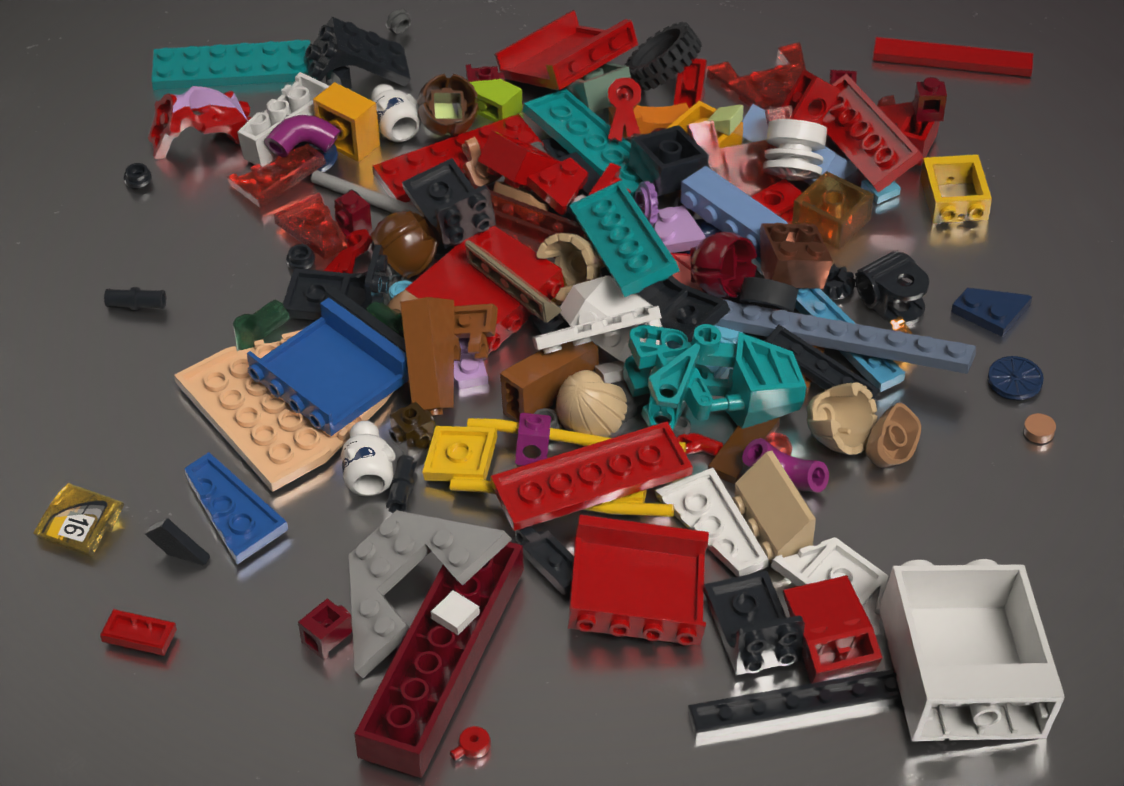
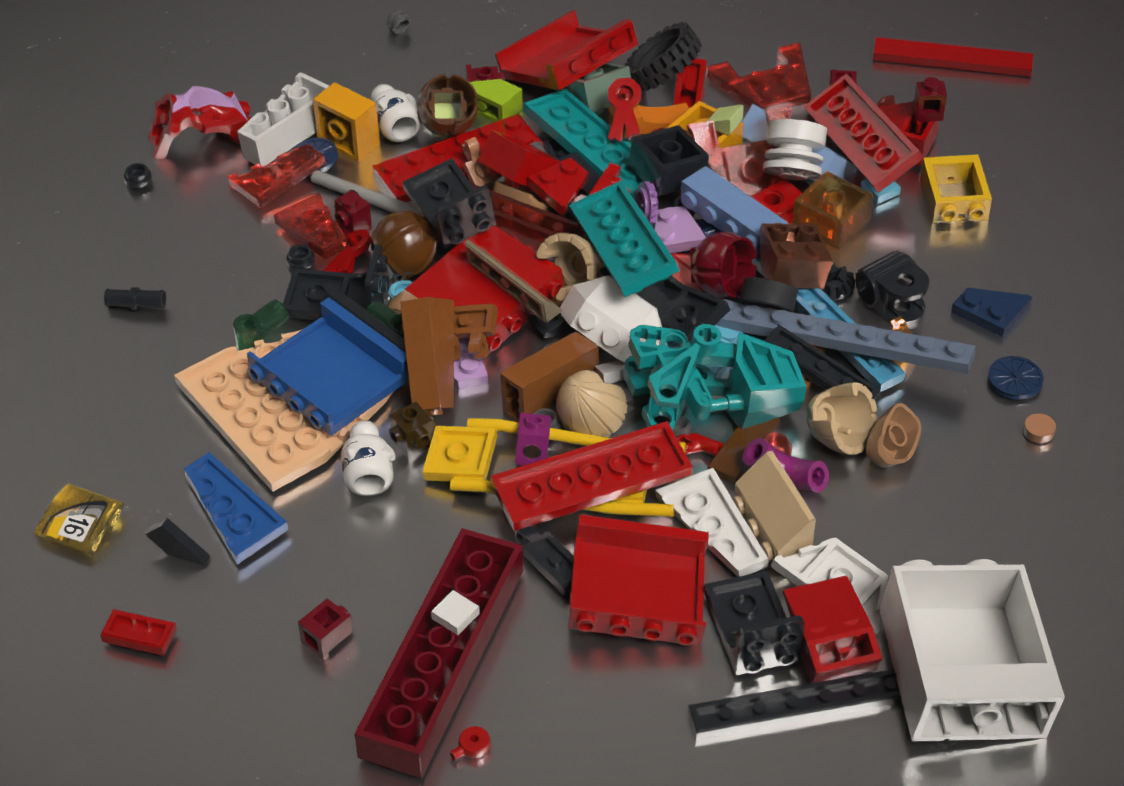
teal plate [152,40,311,90] -> none
magenta cylinder [264,115,341,157] -> none
black bracket [305,17,411,86] -> none
black slope [326,66,352,90] -> none
light grey wing [349,510,512,678] -> none
black pin [386,455,417,513] -> none
white wing [532,306,662,354] -> none
red brick [776,69,841,125] -> none

